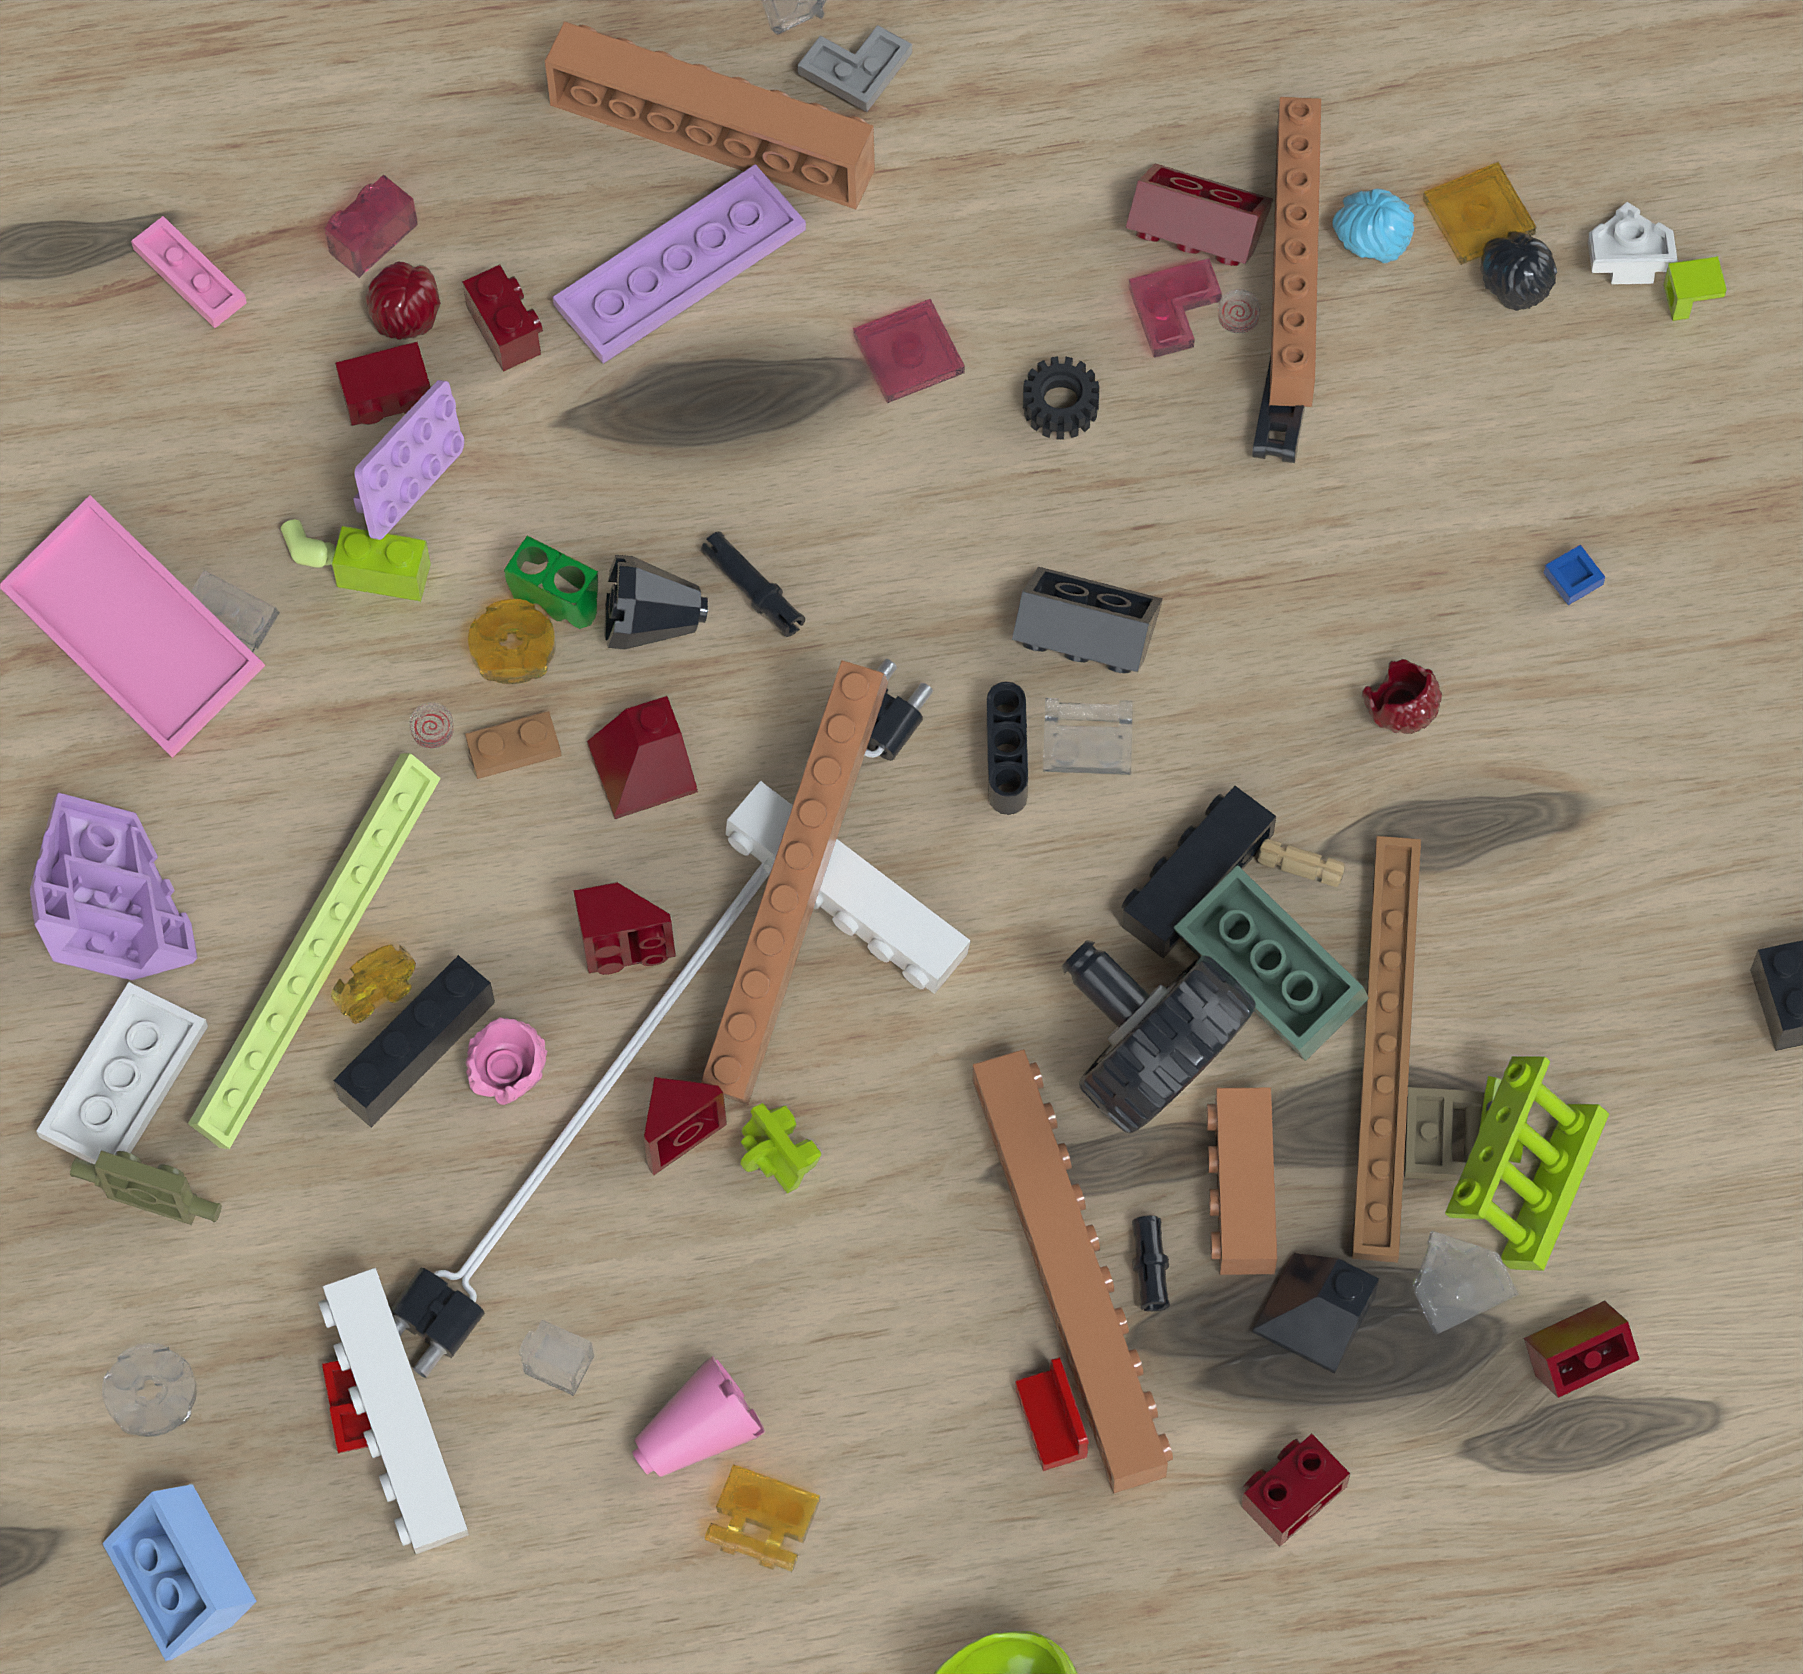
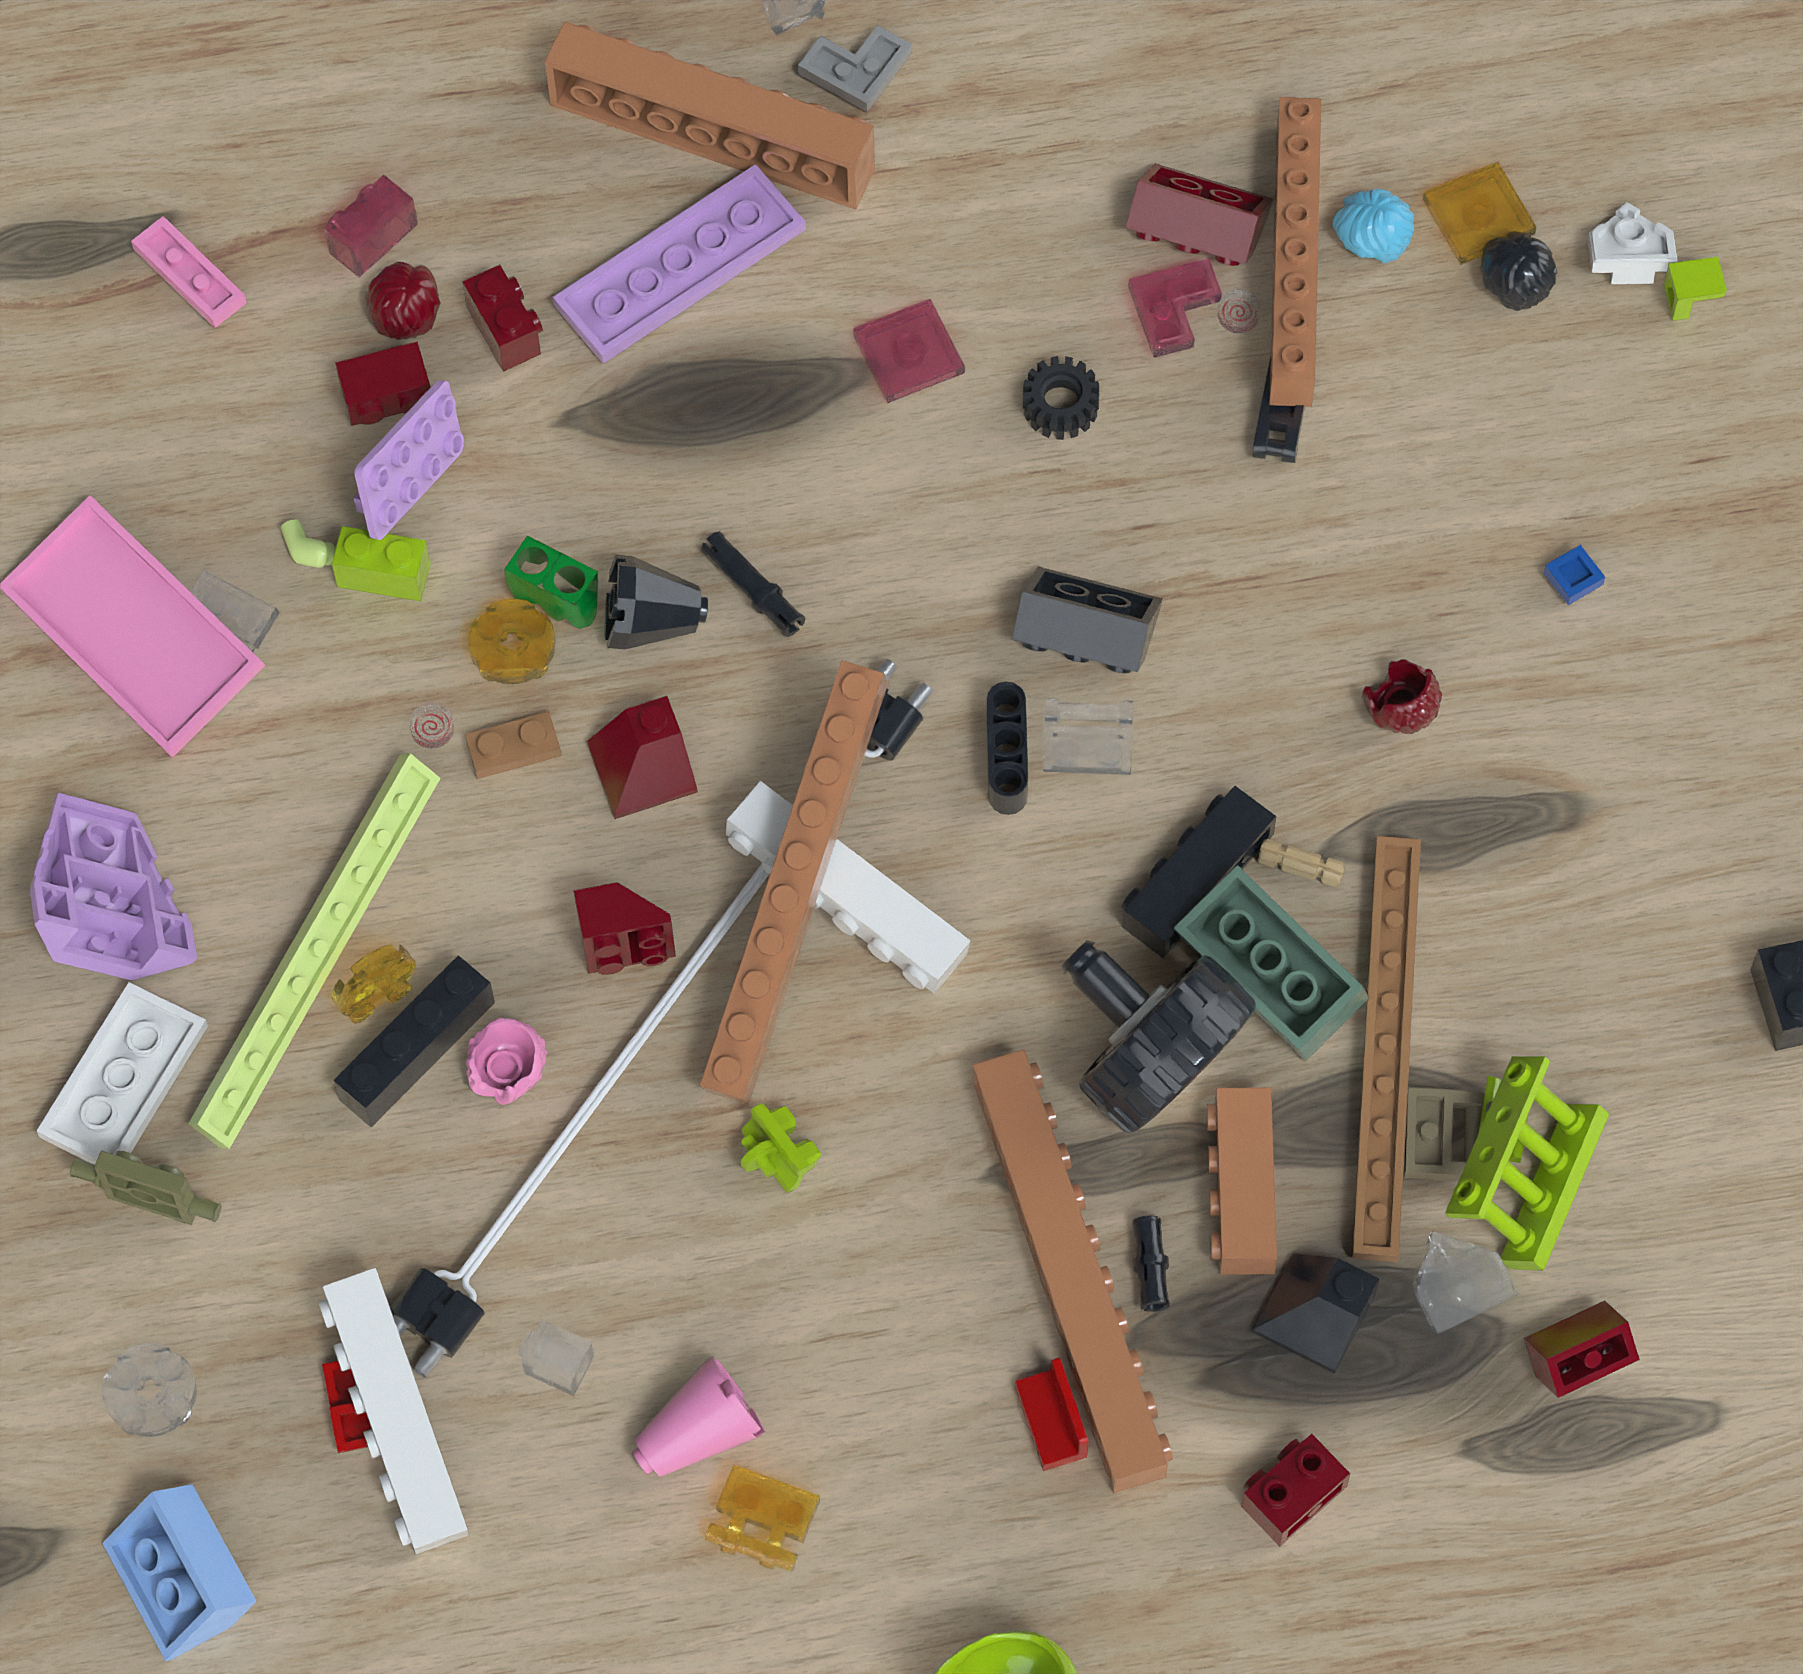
dark red slope [644,1077,727,1175] -> none

